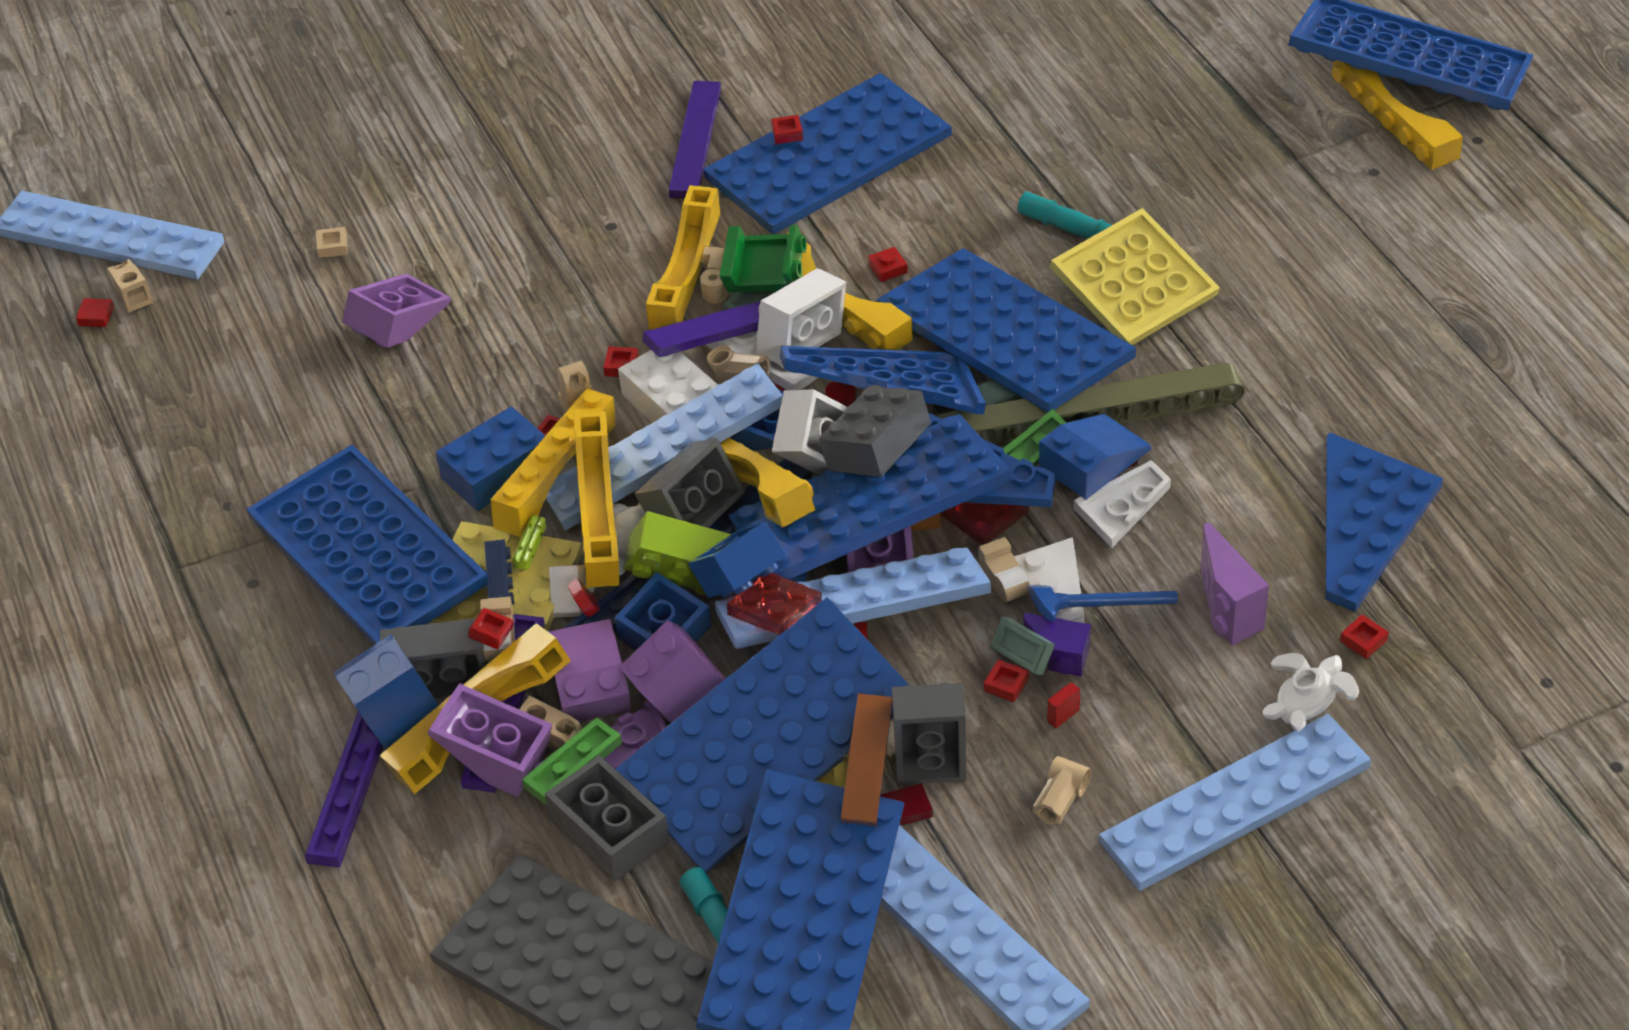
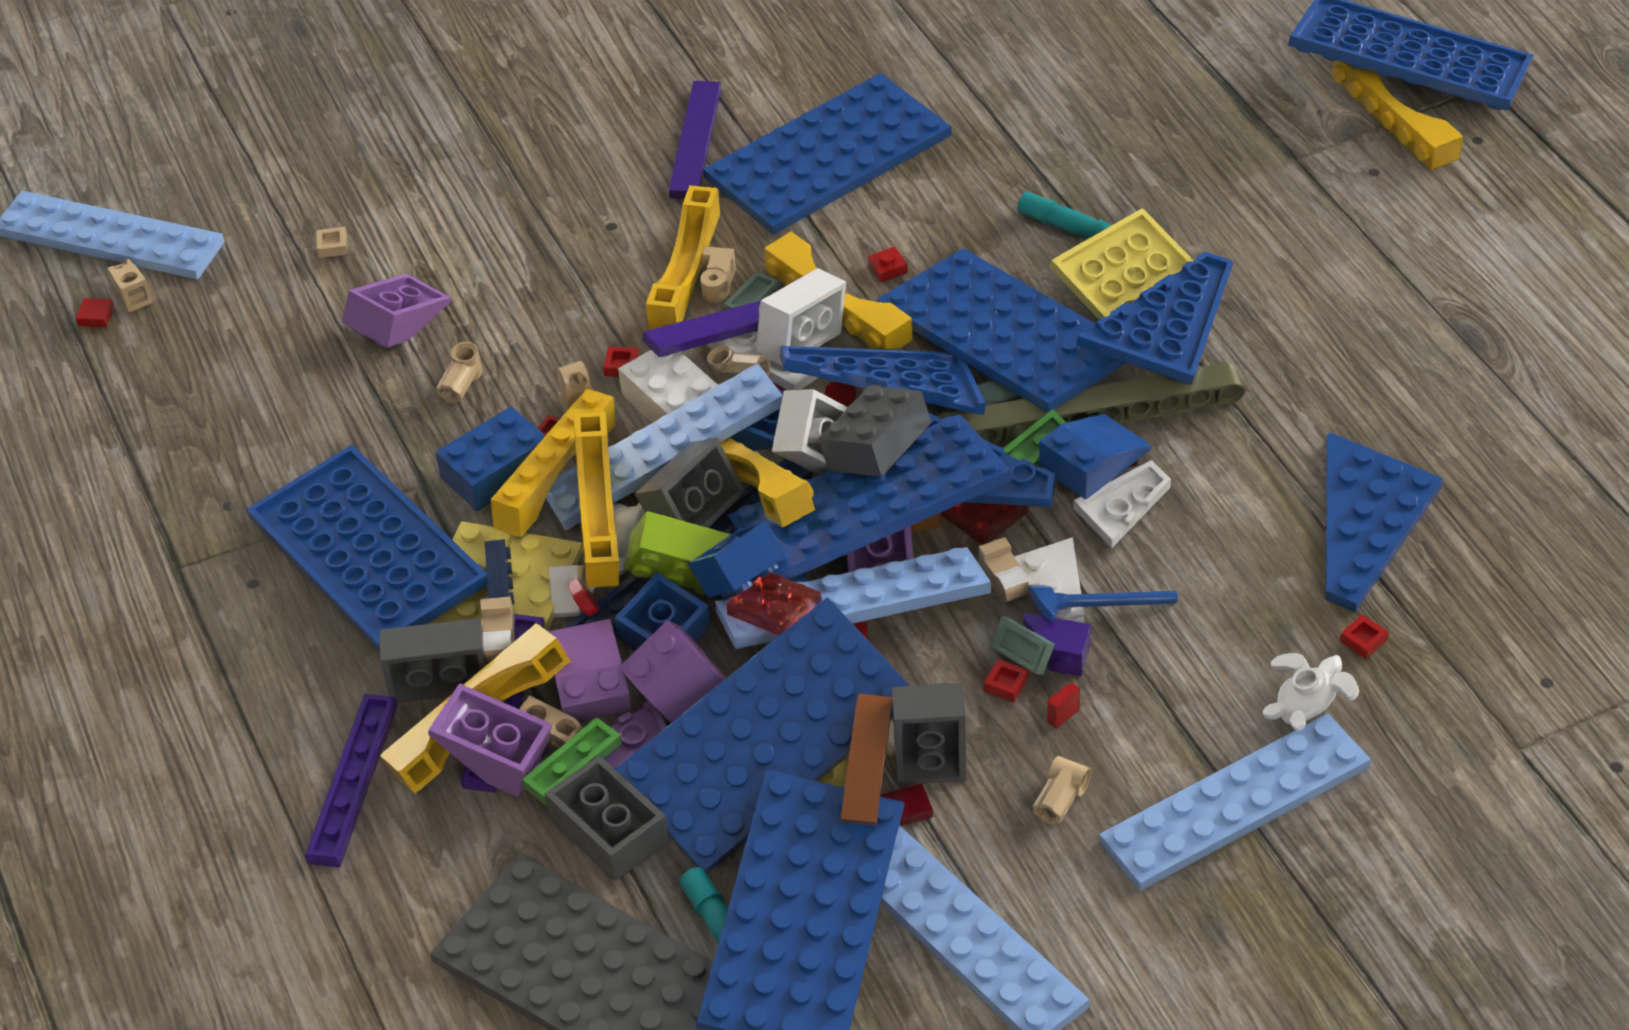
blue slope [334,634,439,750] -> none
red tile [468,608,514,650] -> none
lime axle [512,515,547,571] -> none
green panel [719,224,807,293] -> none
red tile [771,115,803,144] -> none
medium lavender slope [1200,522,1269,645] -> none
none -> tan piece [436,342,483,404]
none -> blue wing [1076,251,1234,385]

